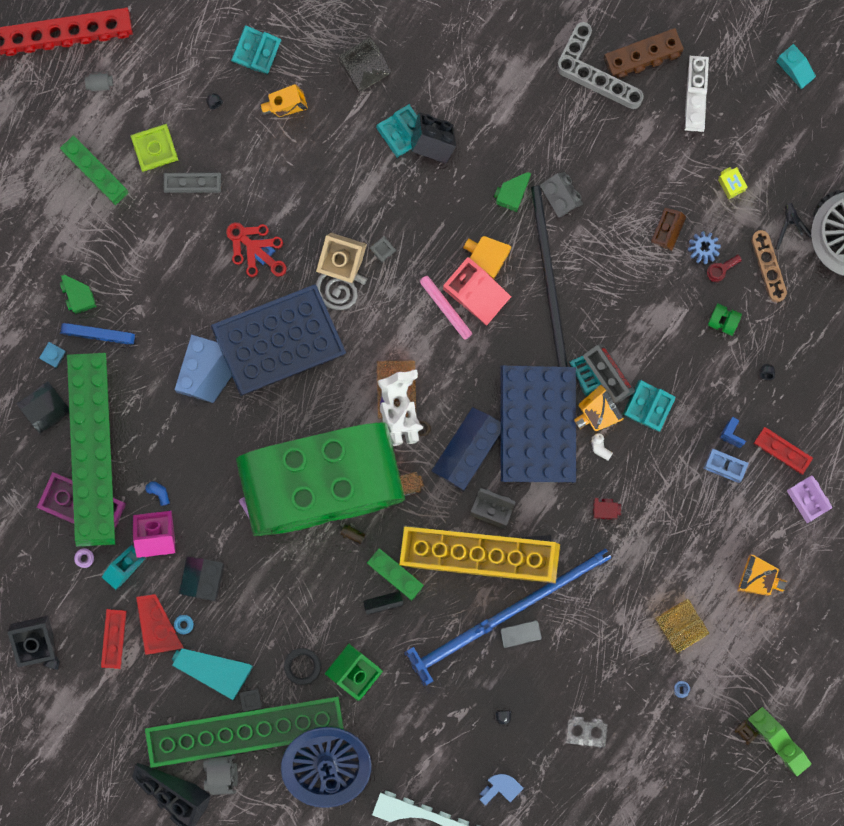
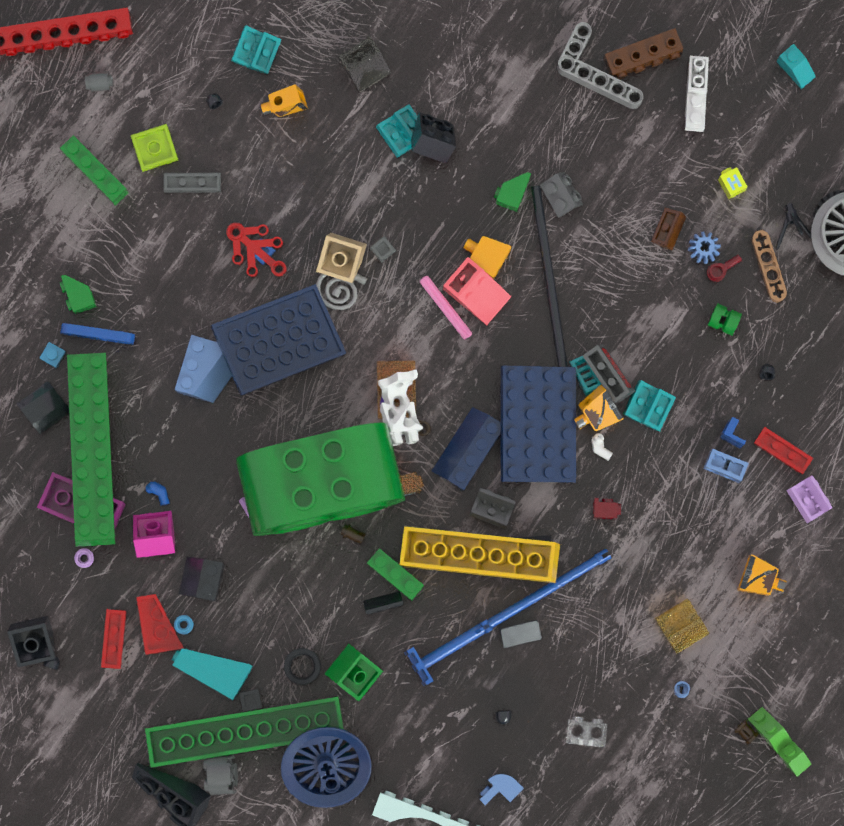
teal slope [102,545,146,590] -> none

